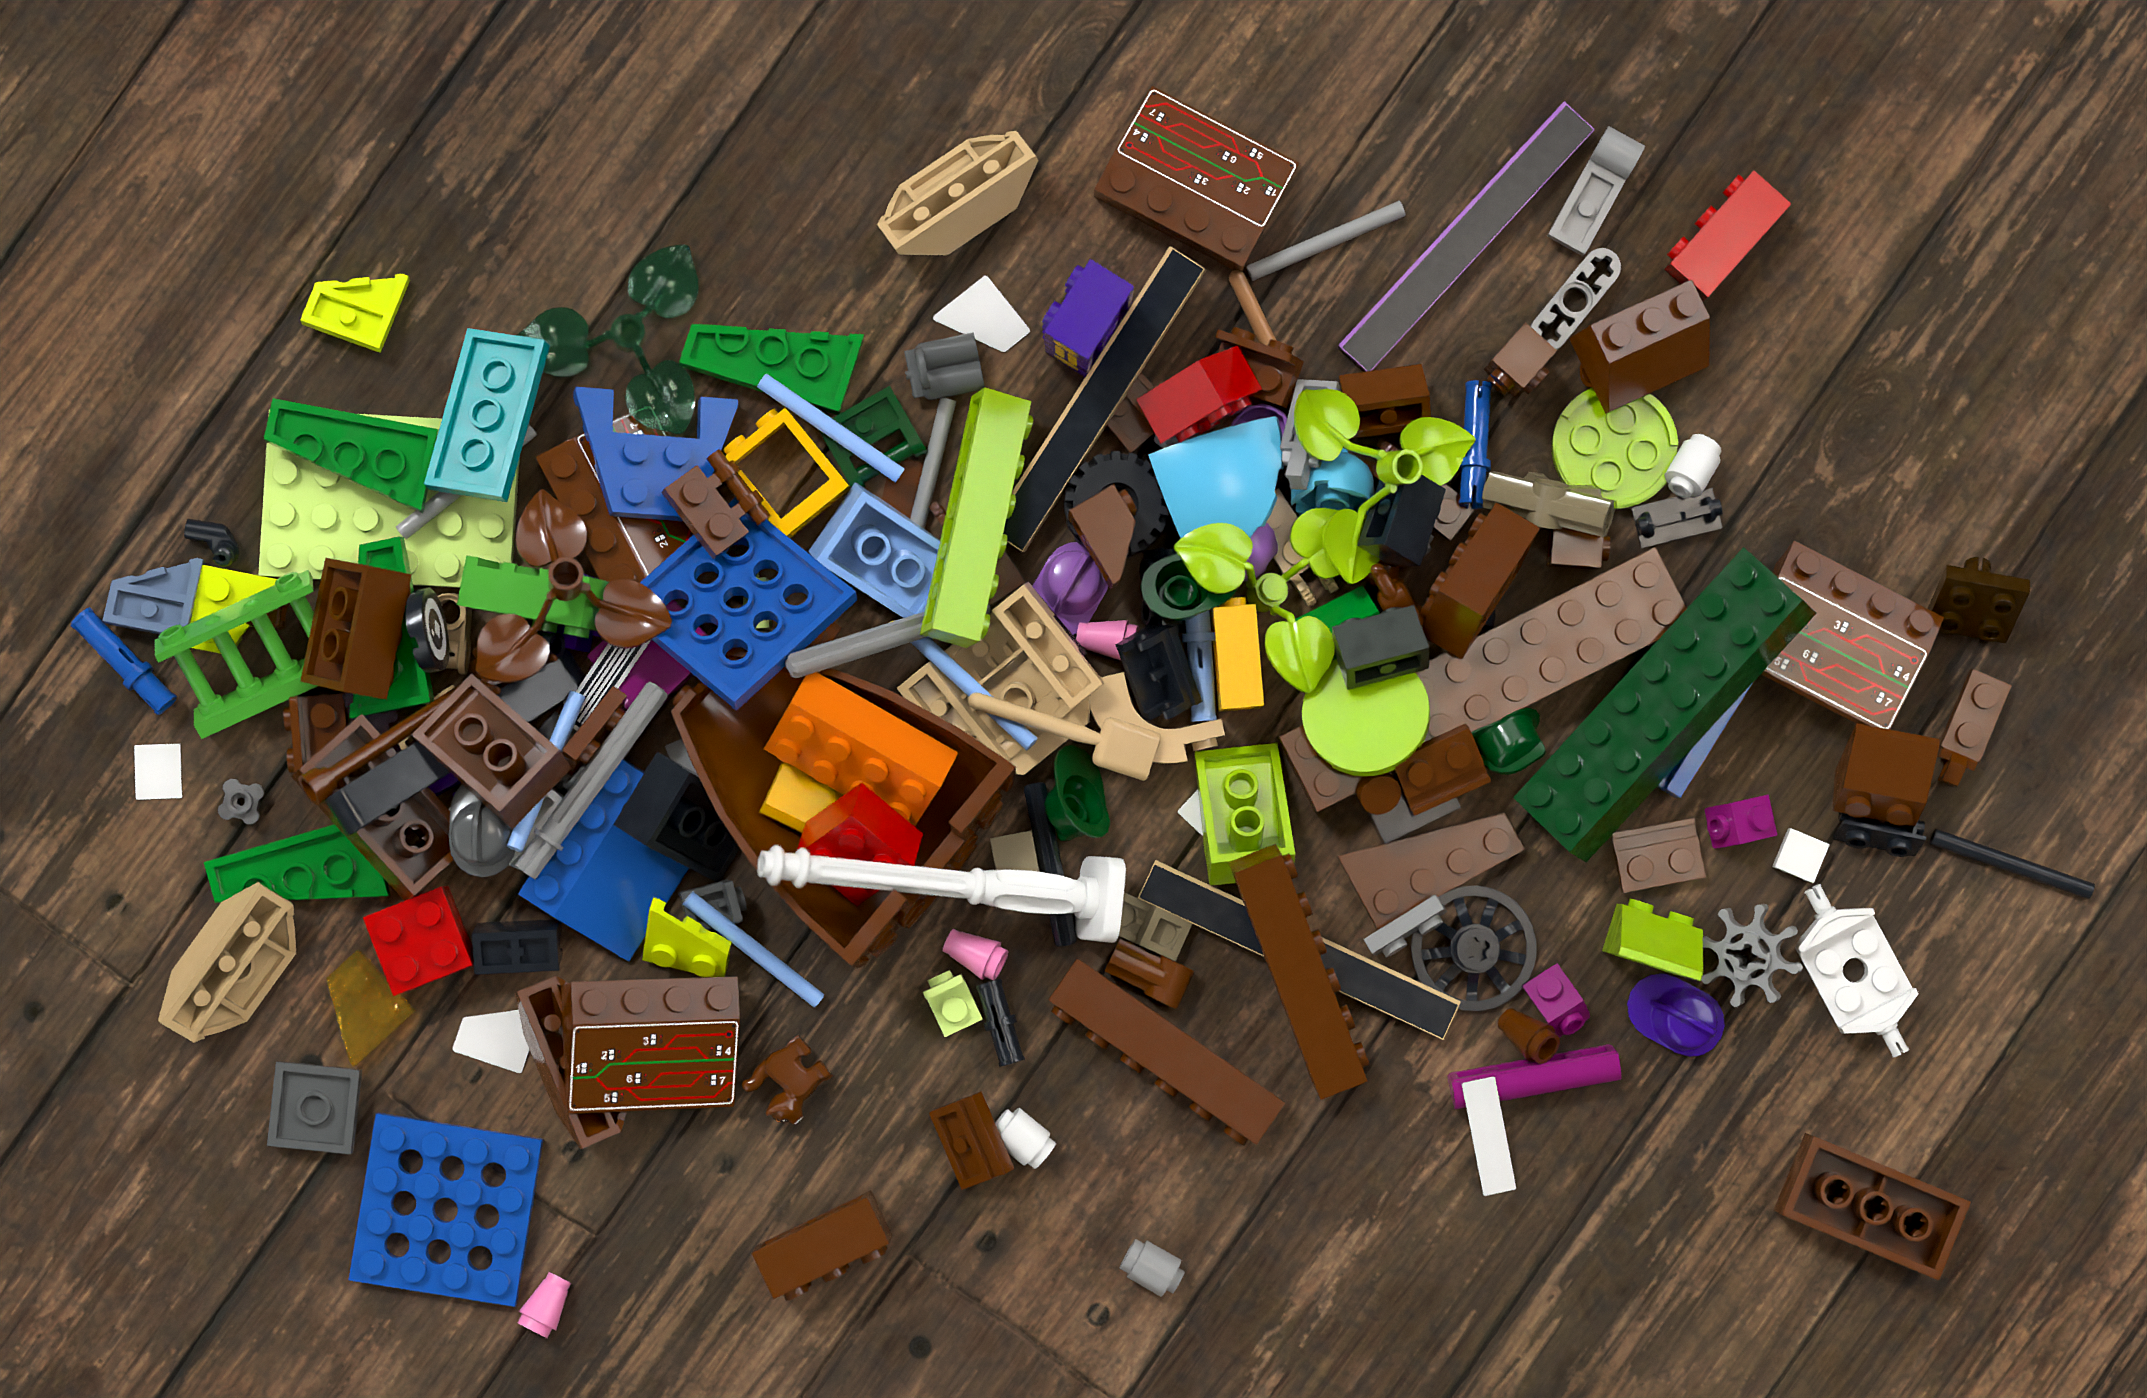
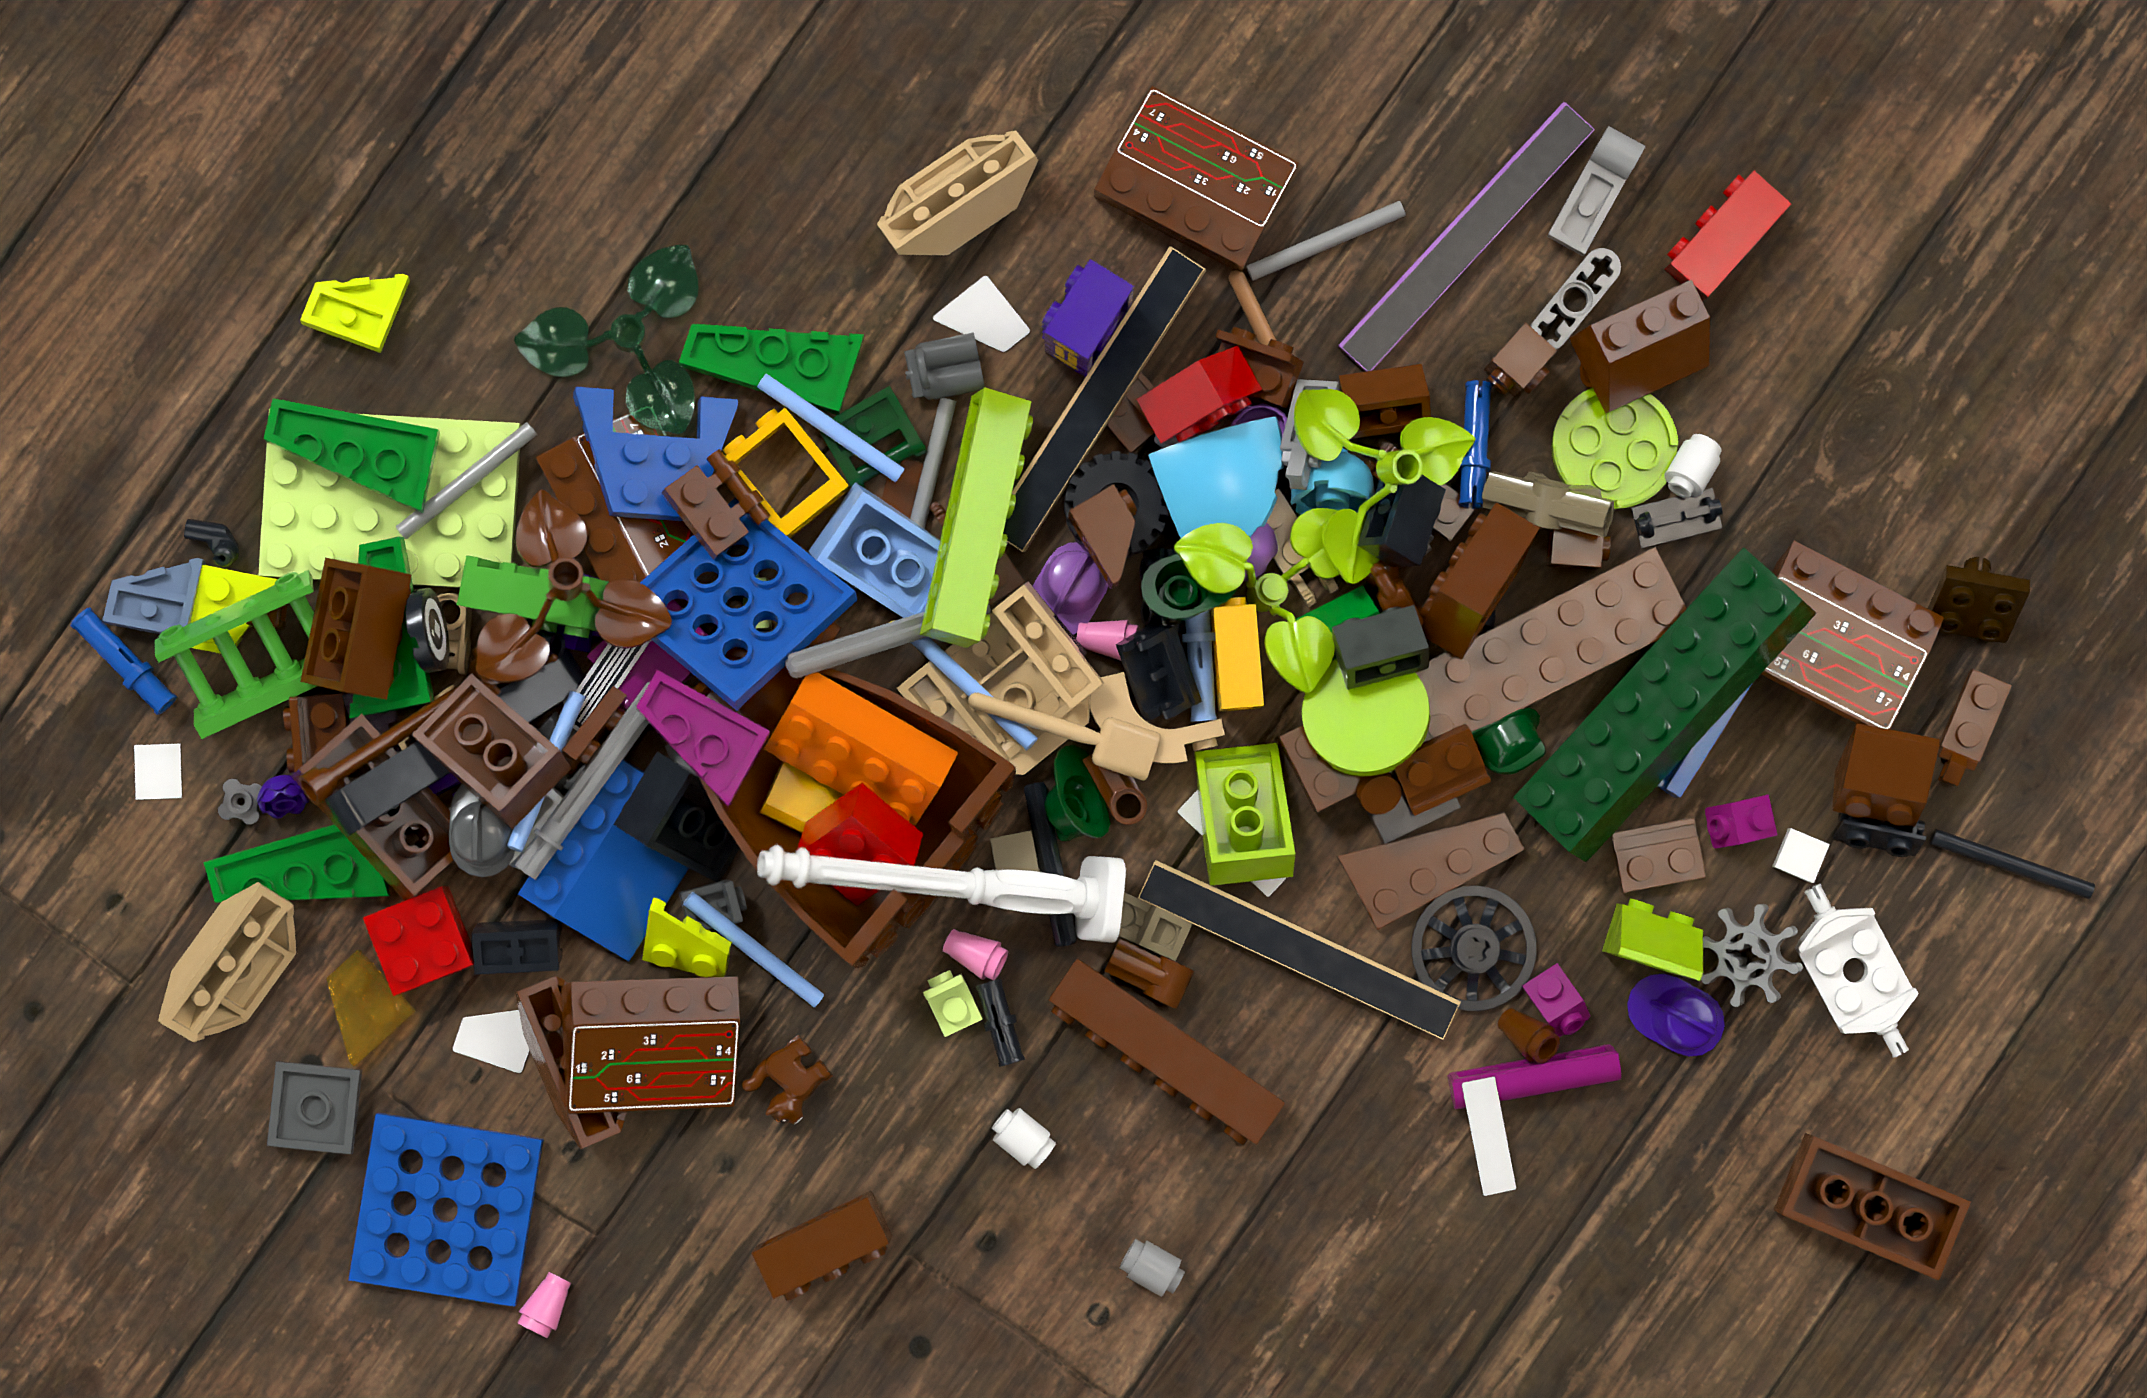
plate [424,328,550,502] -> none
reddish brown plate [929,1091,1015,1190] -> none
reddish brown brick [1228,844,1370,1100] -> none
light grey plate [1364,895,1448,958] -> none
none -> dark purple plate [257,775,310,818]
none -> magenta wing [636,670,770,807]
none -> reddish brown piece [1082,754,1147,825]

